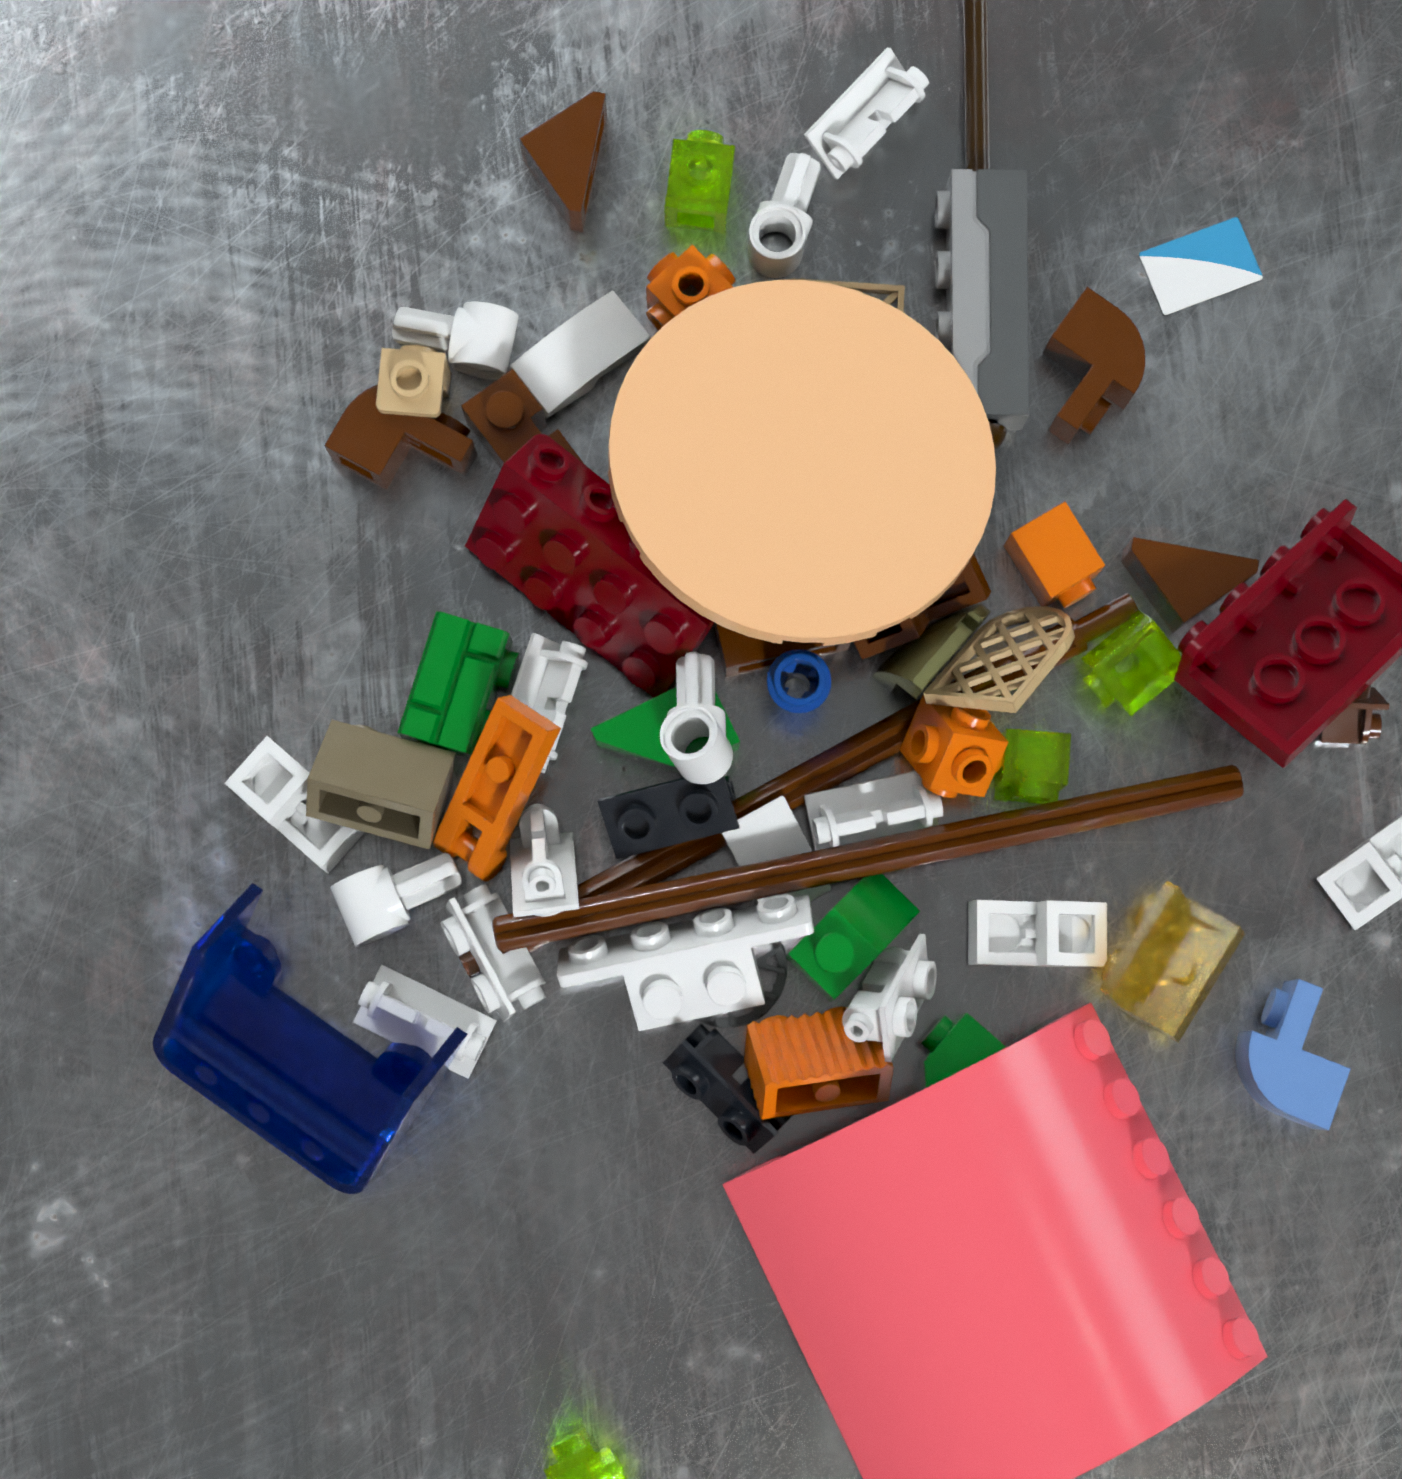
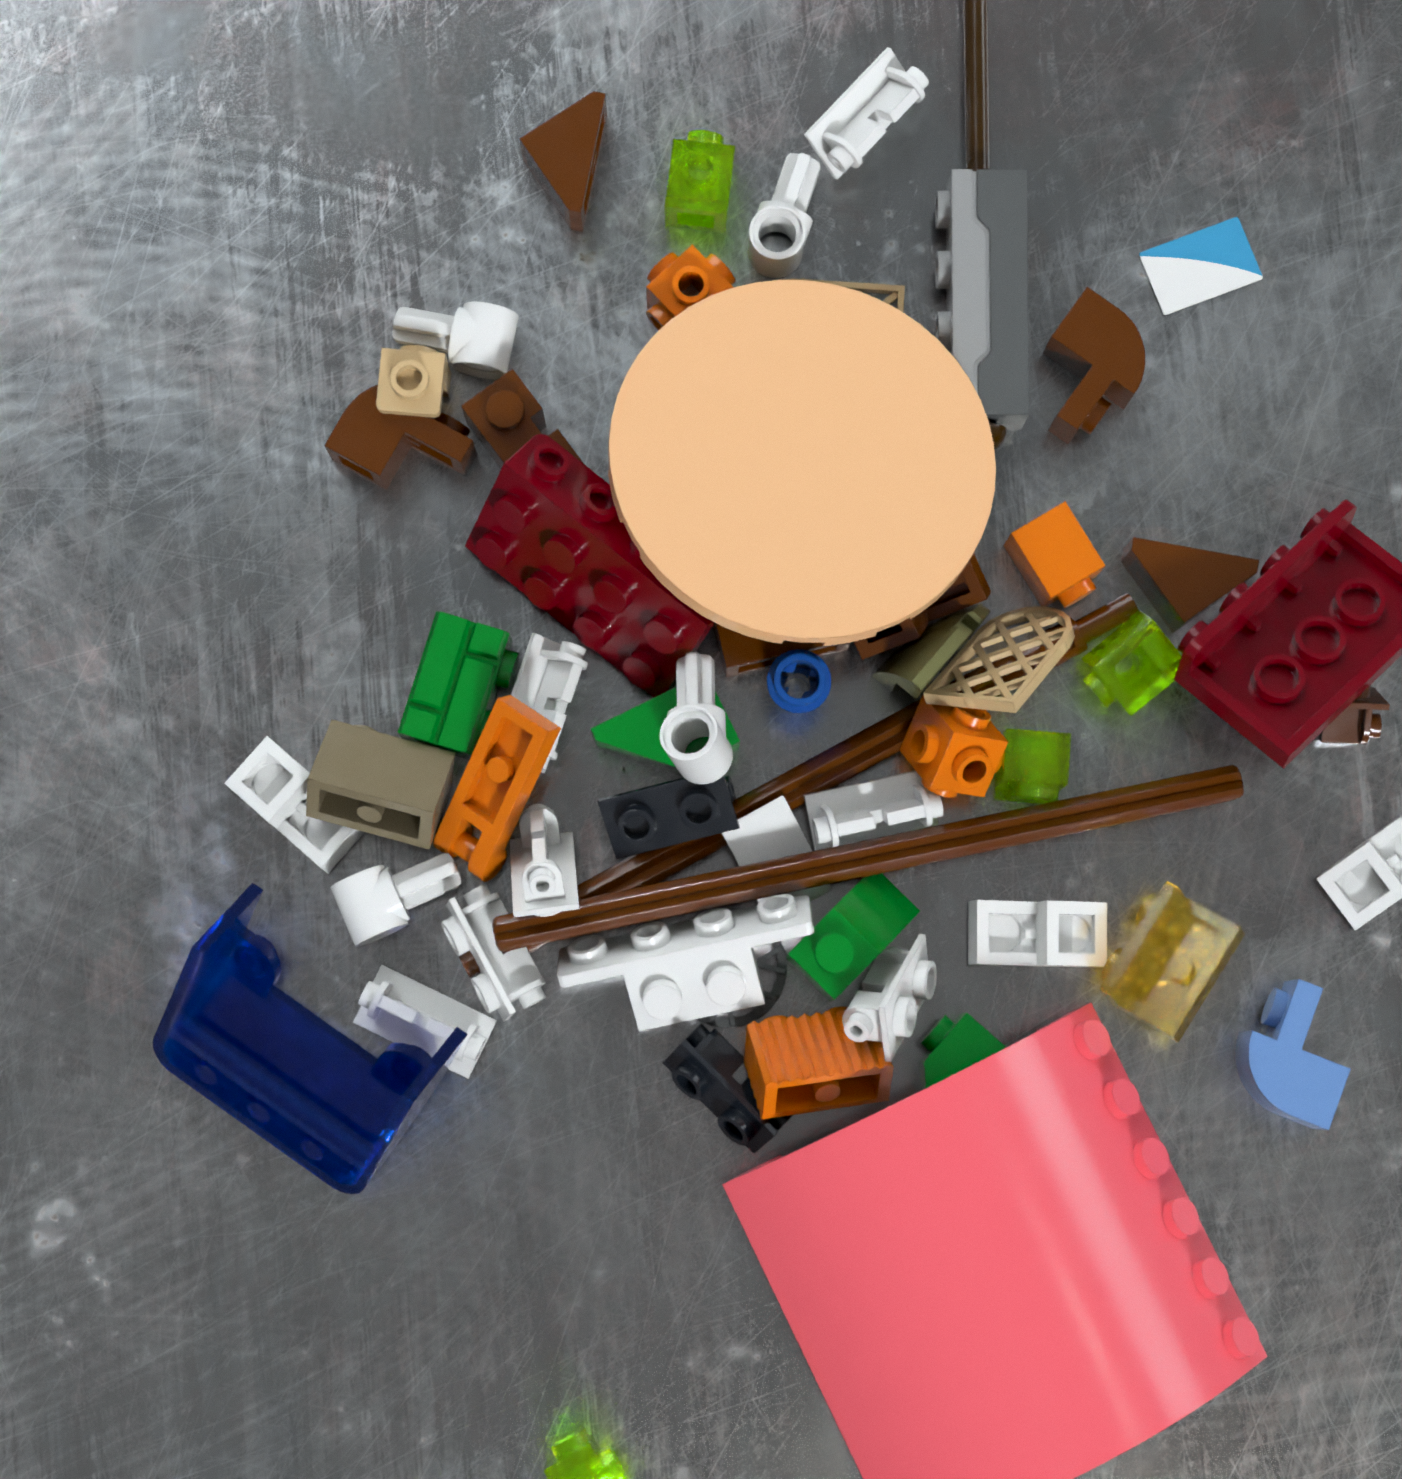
white slope [508,290,652,419] -> none

